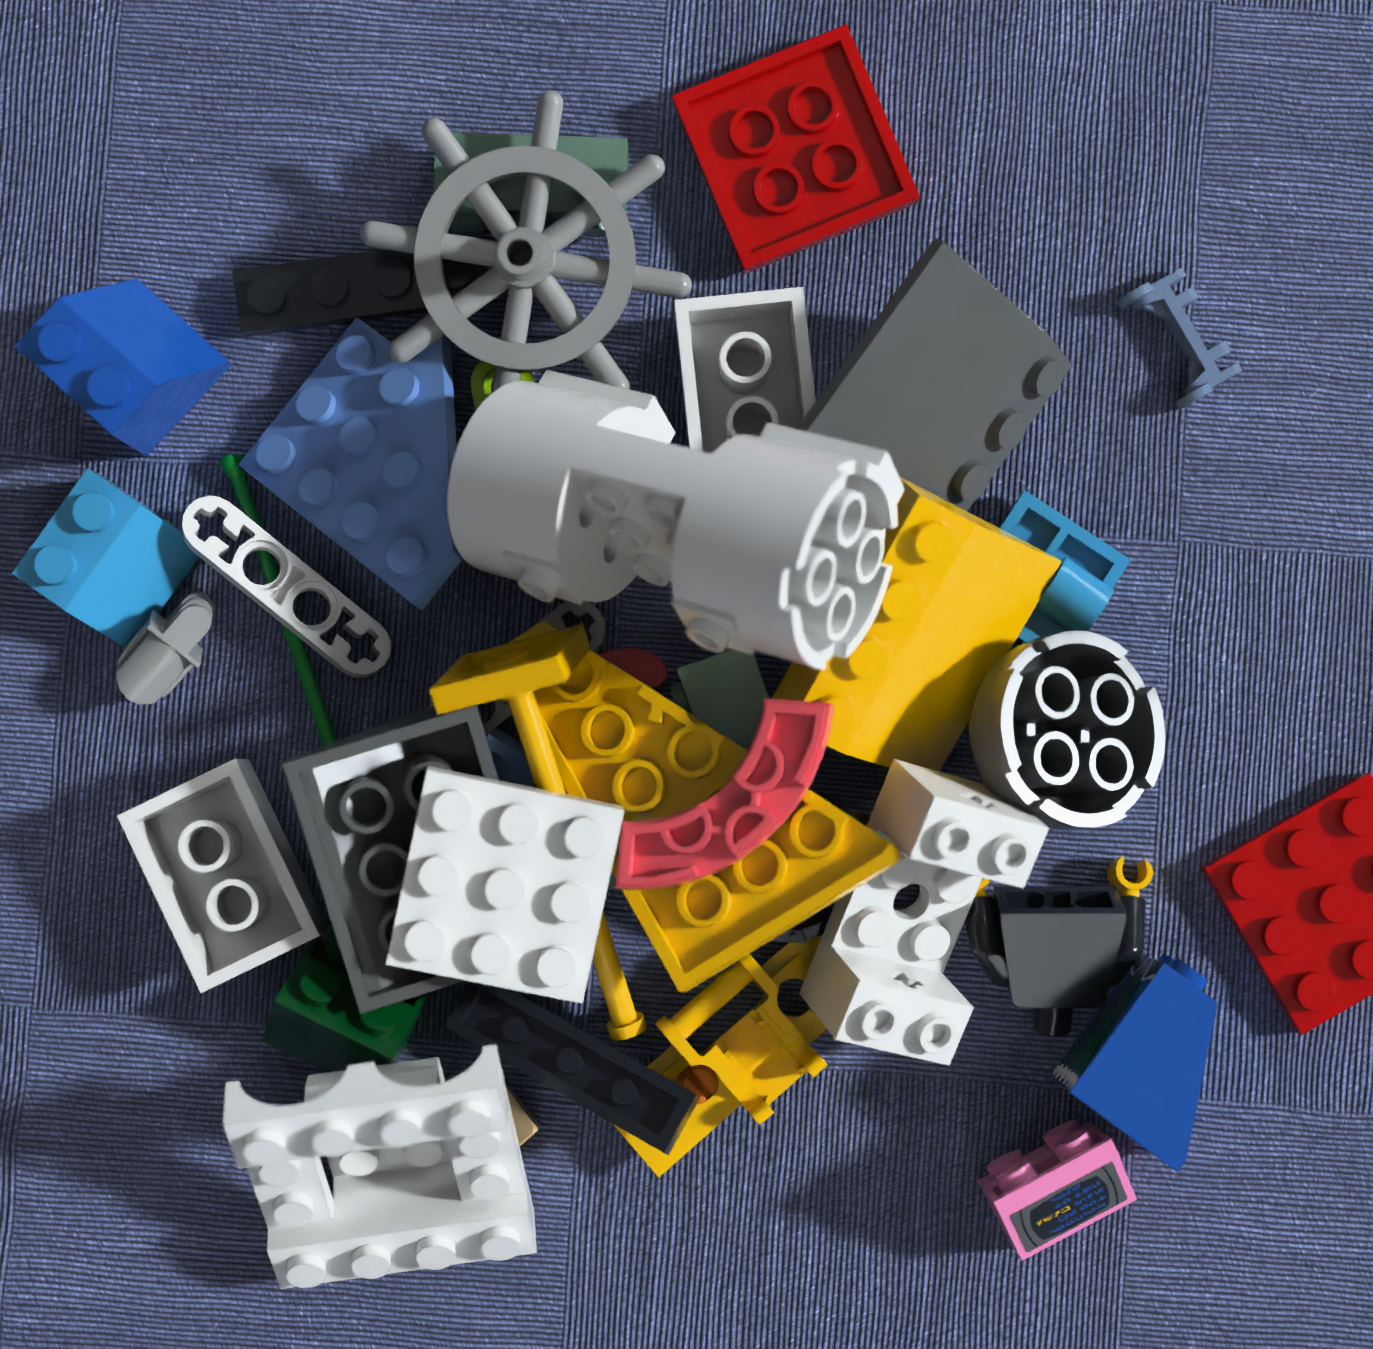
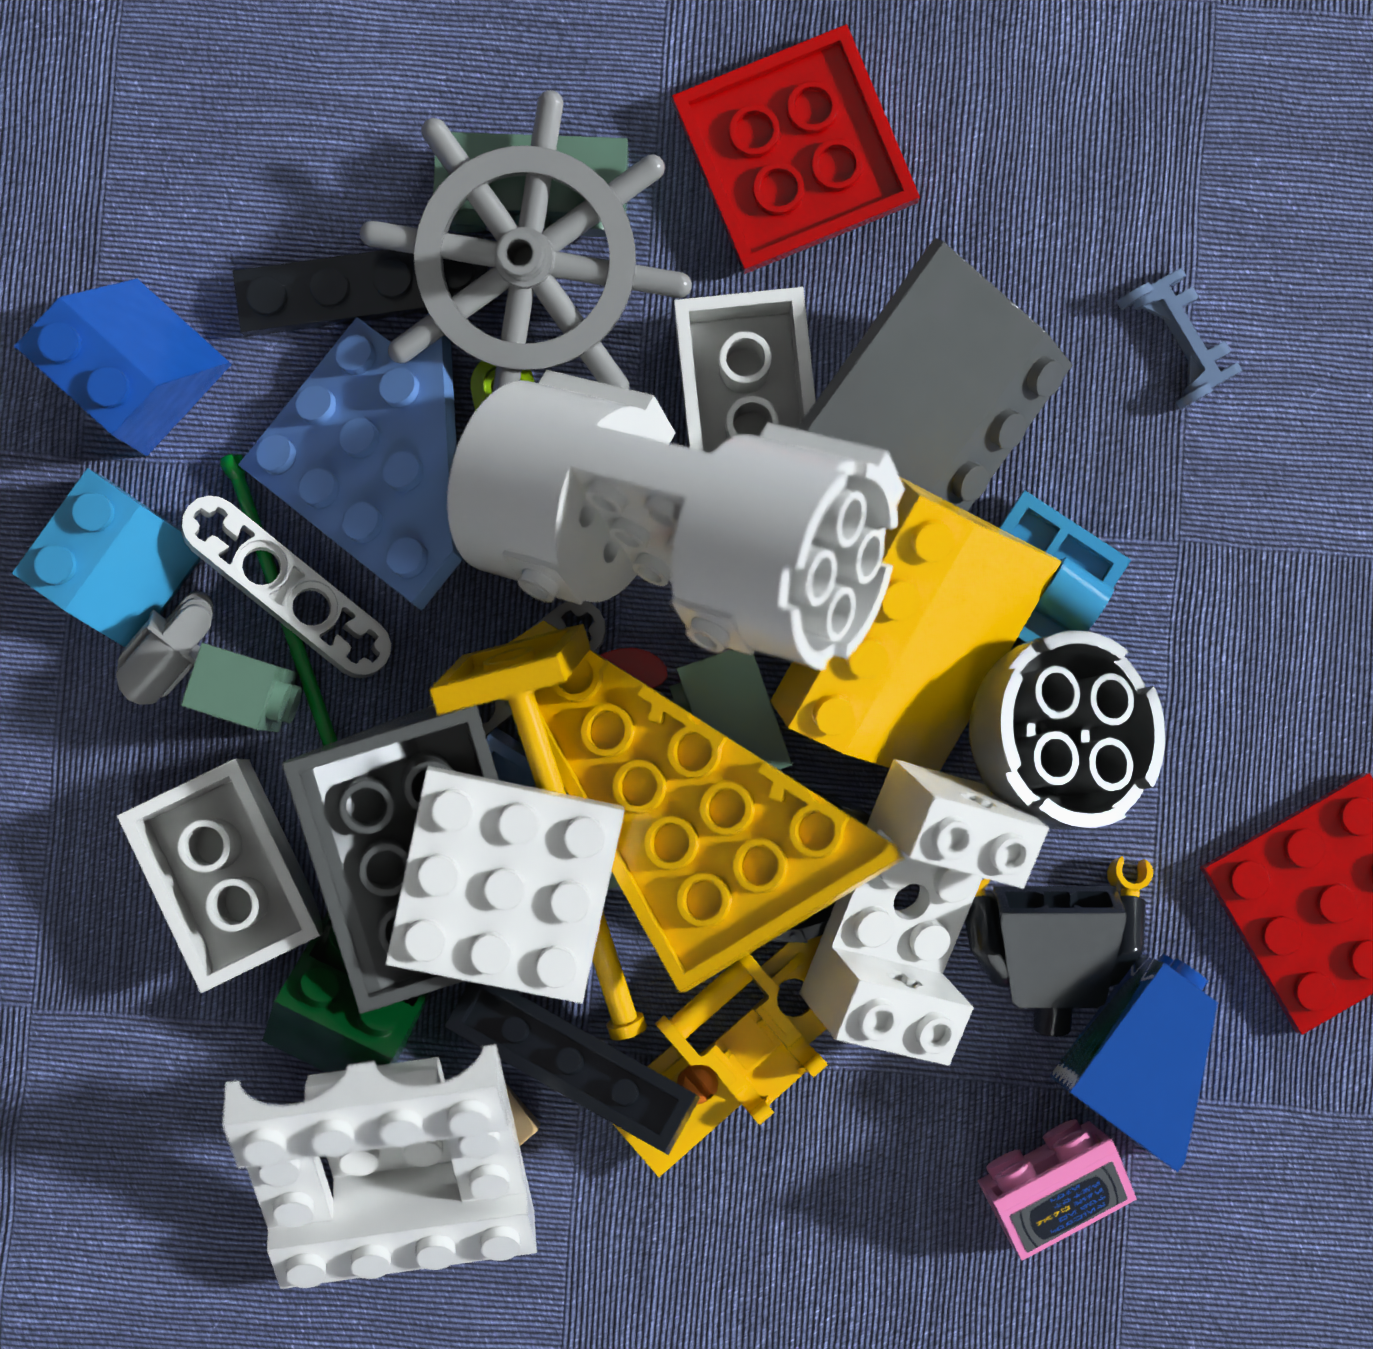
coral tile [615,698,834,890] -> none
none -> sand green brick [181,643,302,733]

